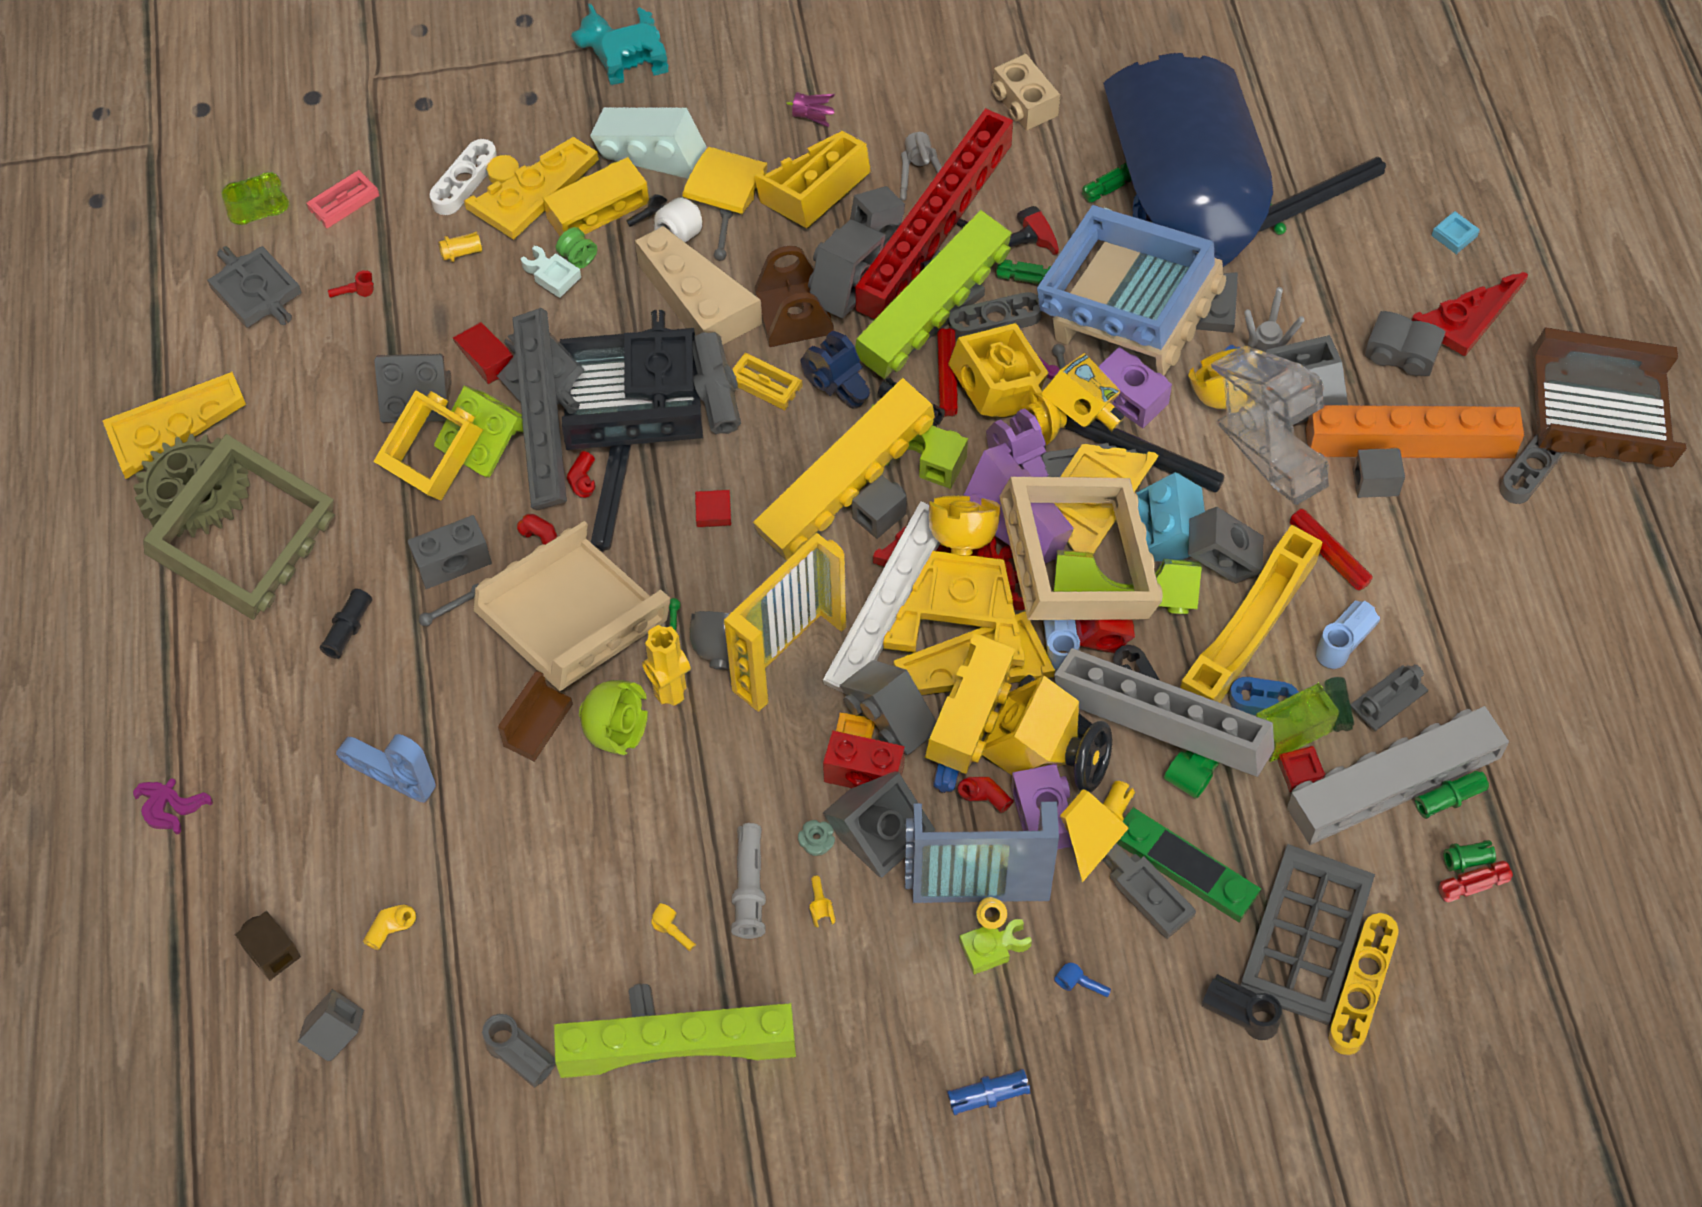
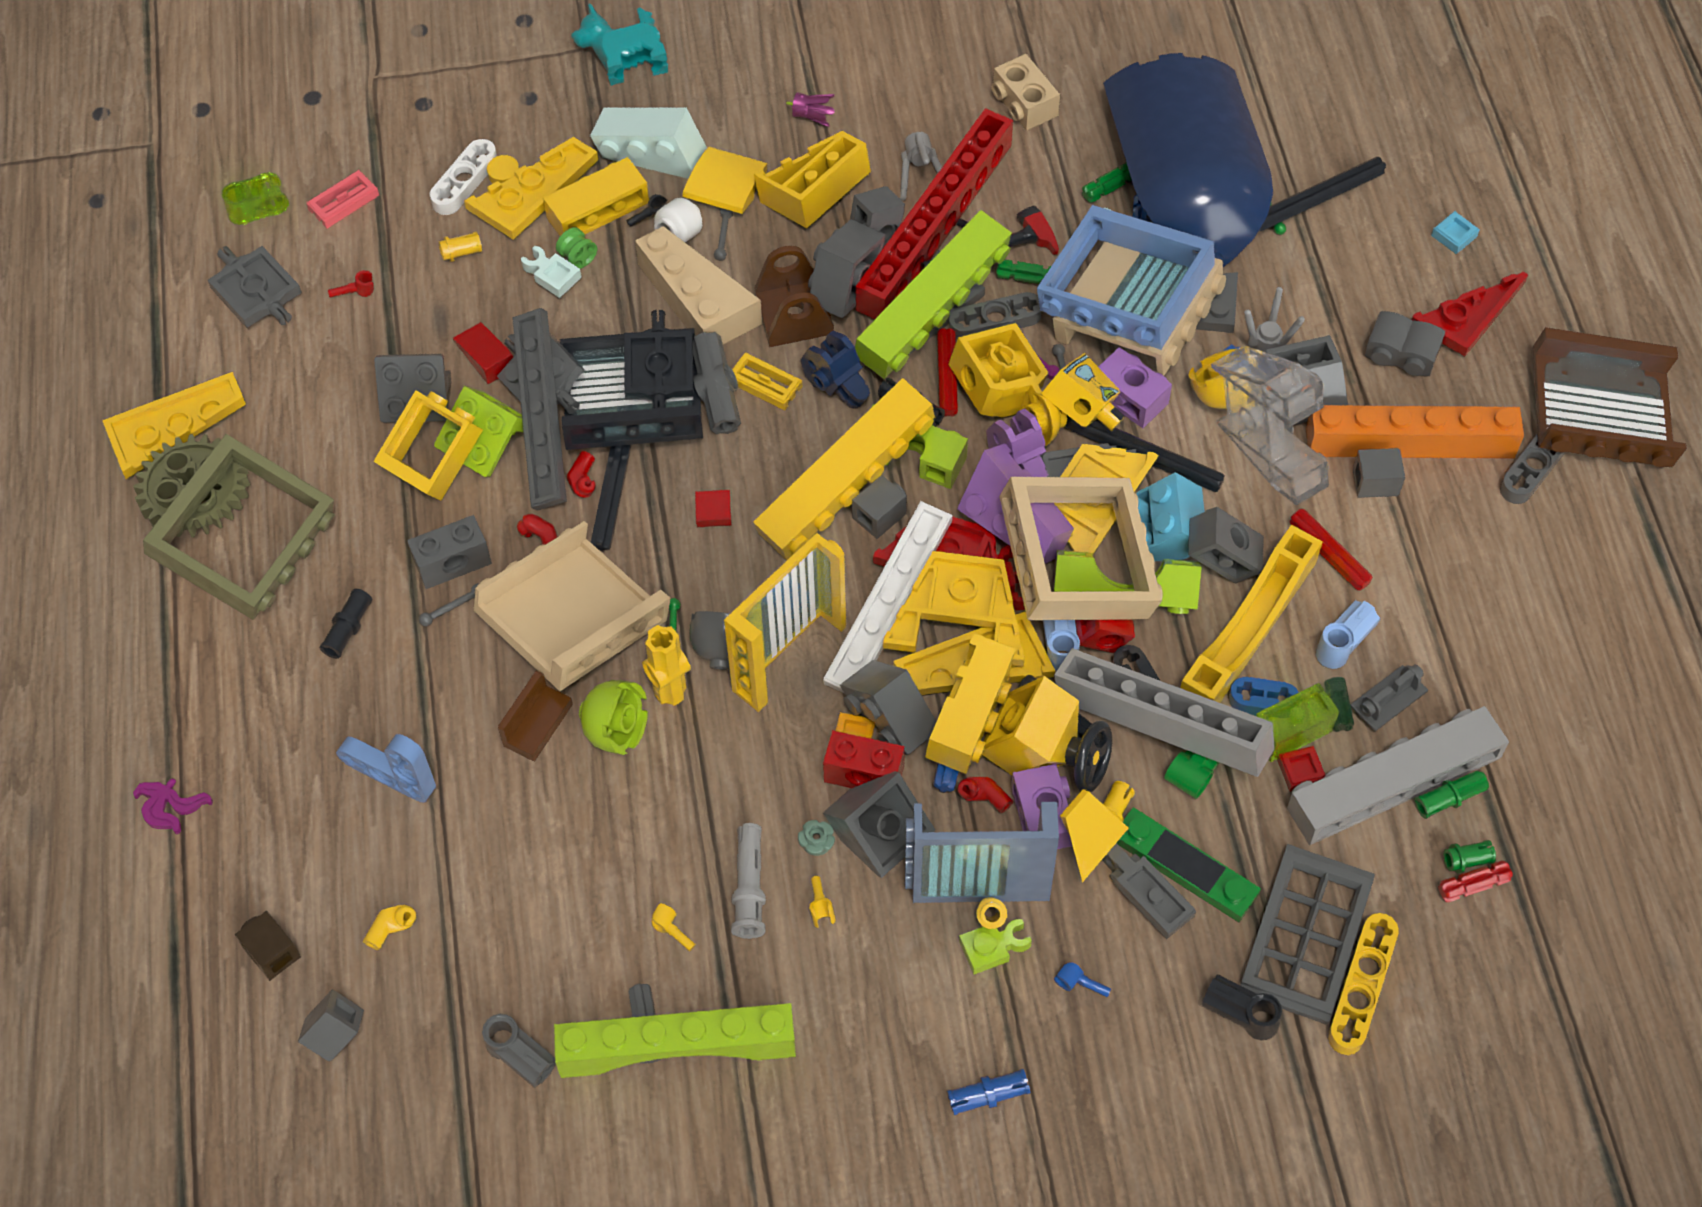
yellow cylinder [928,496,1001,555] -> none

